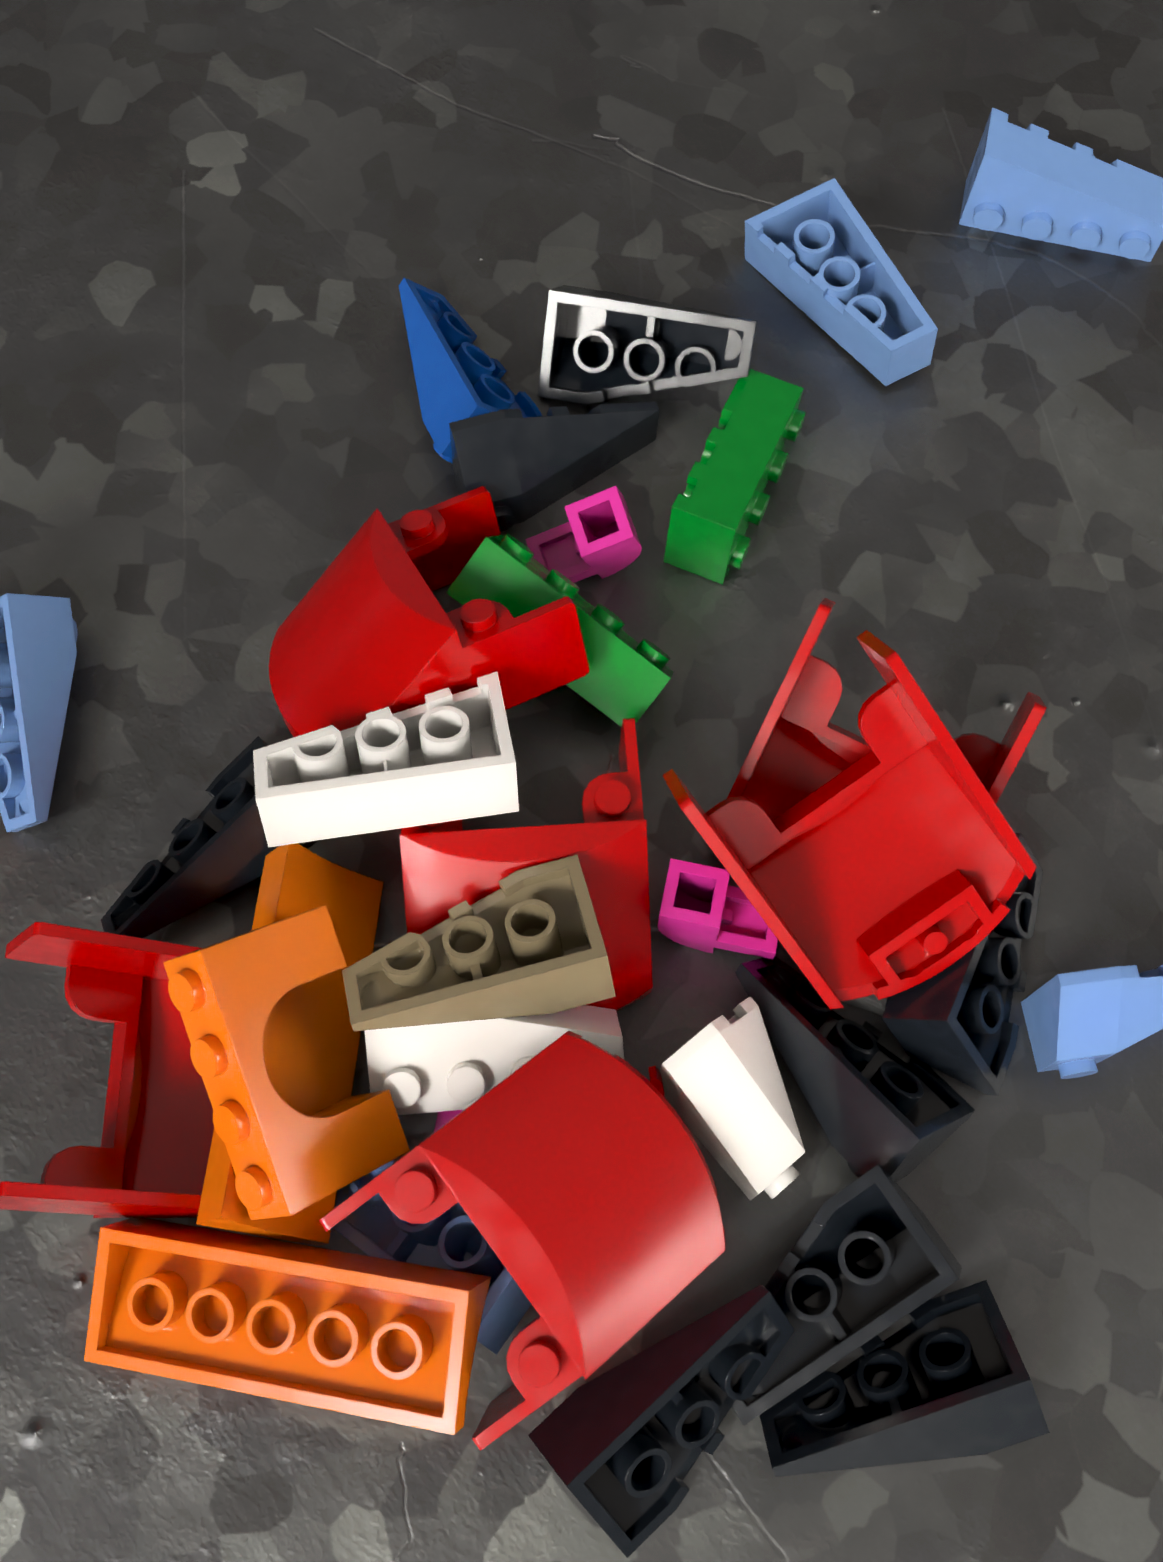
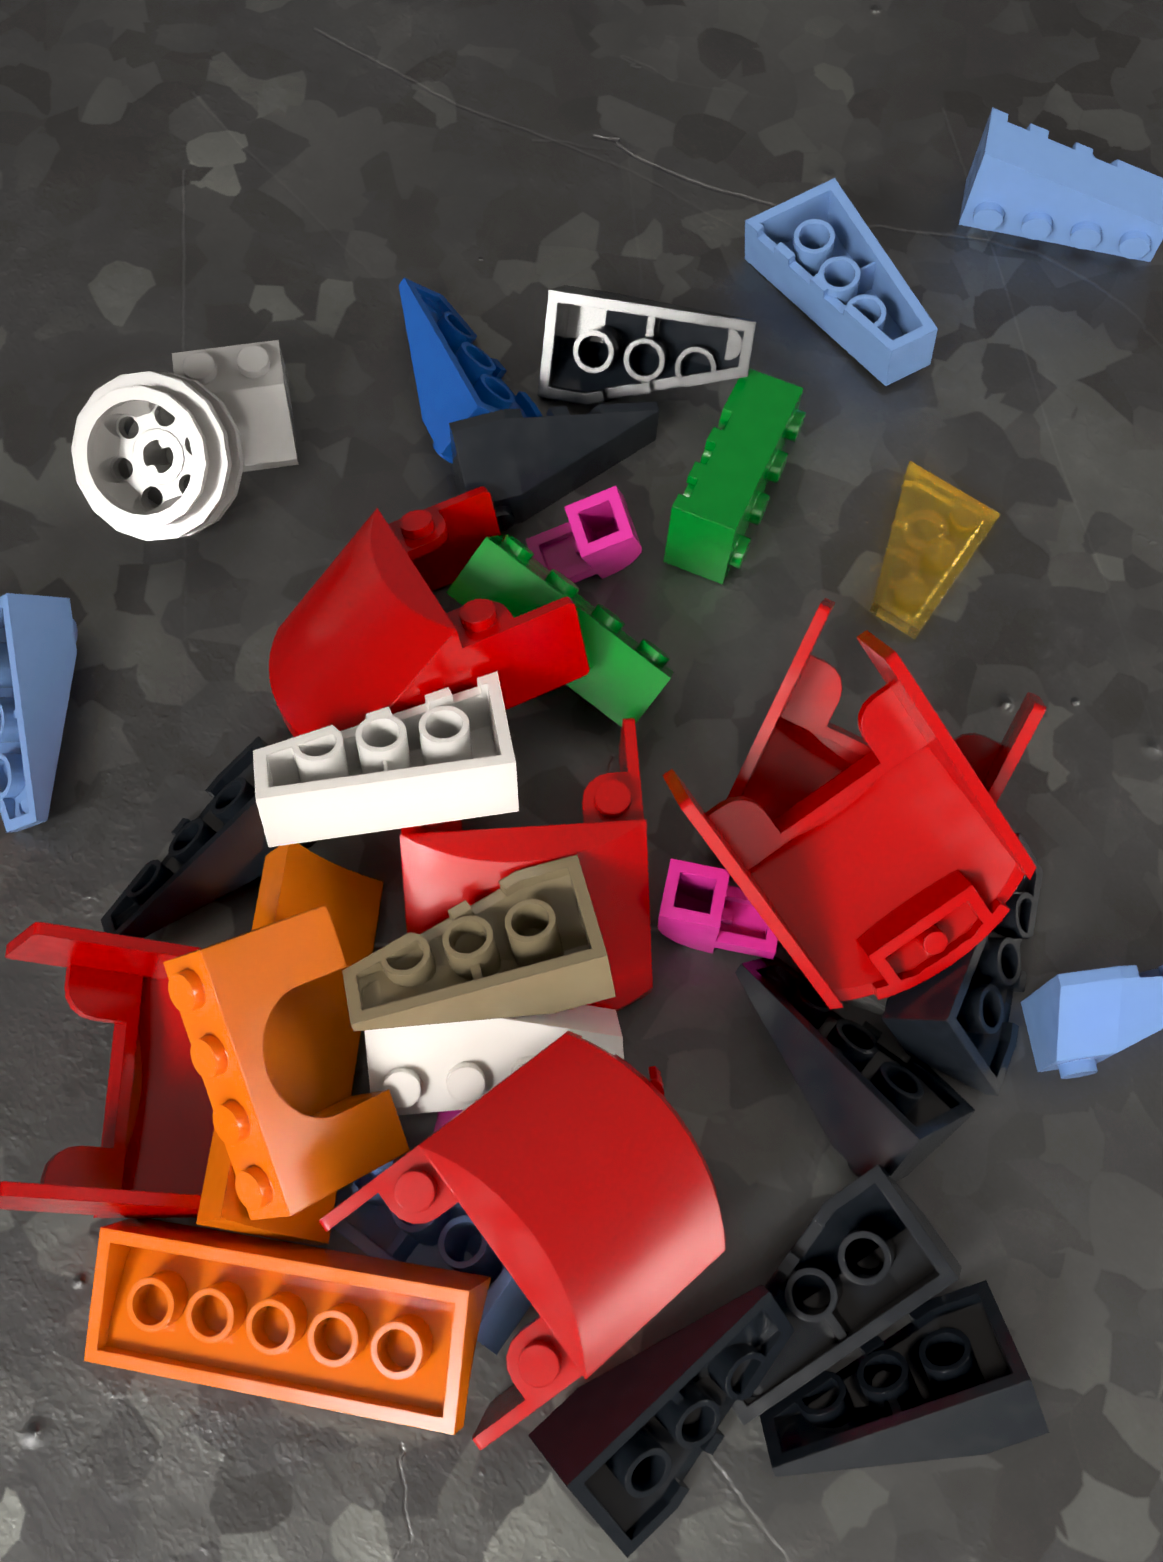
white slope [659,997,805,1201] -> none
none -> wheel [71,371,244,541]
none -> light grey slope [172,340,299,472]
none -> clear yellow wing [869,461,1000,639]

